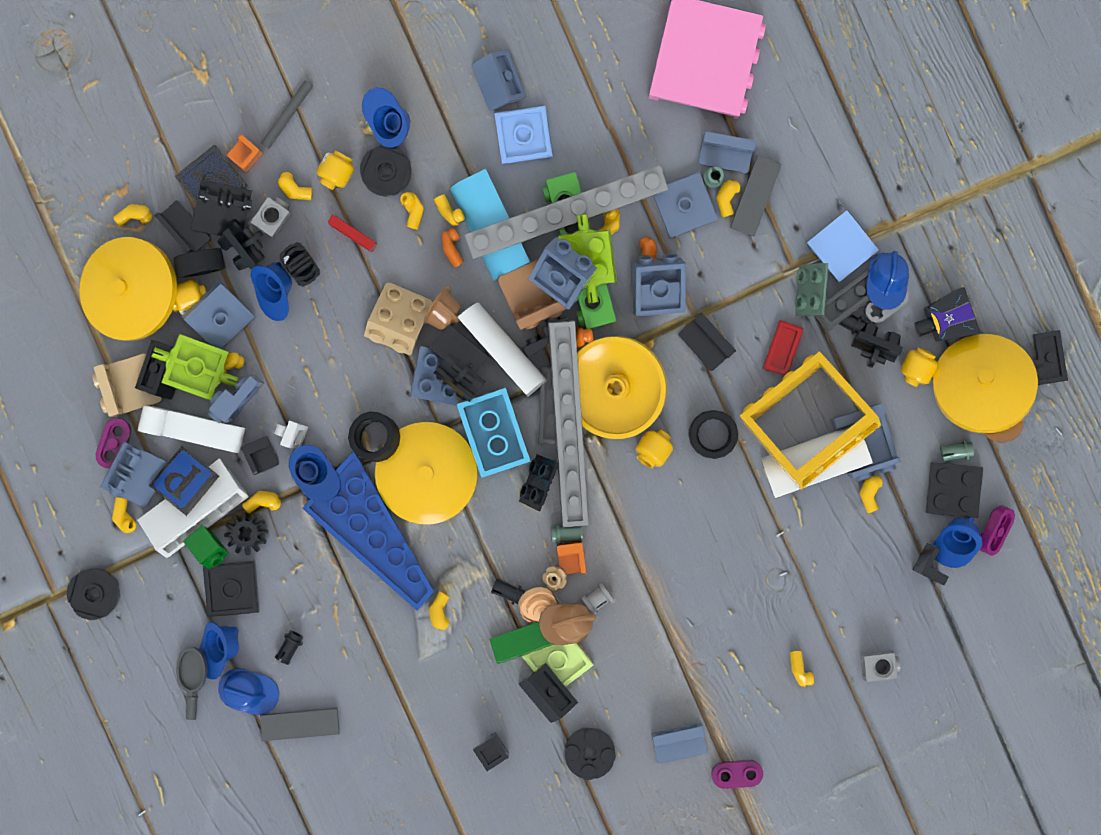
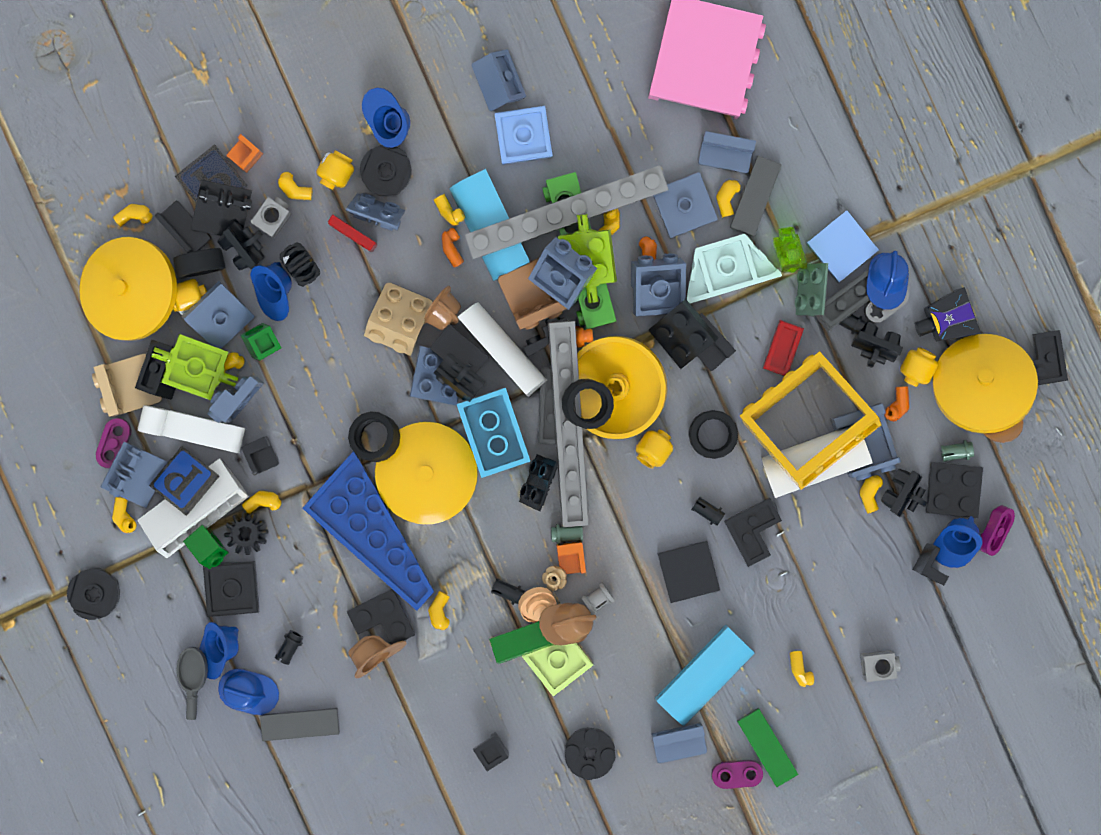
dark grey bar [261,80,313,149] -> none
white tile [274,421,308,450] -> none
blue piece [289,445,340,502] -> none
yellow arm [400,192,424,230] -> none
black panel [519,663,578,723] -> none
sand green pin [703,167,724,188] -> none
none -> green brick [240,323,281,361]
none -> sand blue hinge [346,193,405,231]
none -> black plate [347,589,415,645]
none -> medium nougat piece [348,635,407,678]
none -> black tyre [562,379,614,429]
none -> black plate [648,299,719,369]
none -> medium azure brick [655,625,755,726]
none -> black tile [657,540,720,603]
none -> light aqua wing [686,234,782,304]
none -> black pin [691,497,725,526]
none -> black plate [724,498,782,567]
none -> green tile [737,708,799,787]
none -> clear neon green hips [773,227,807,273]
none -> black hips [881,469,928,517]
none -> orange arm [884,386,909,422]

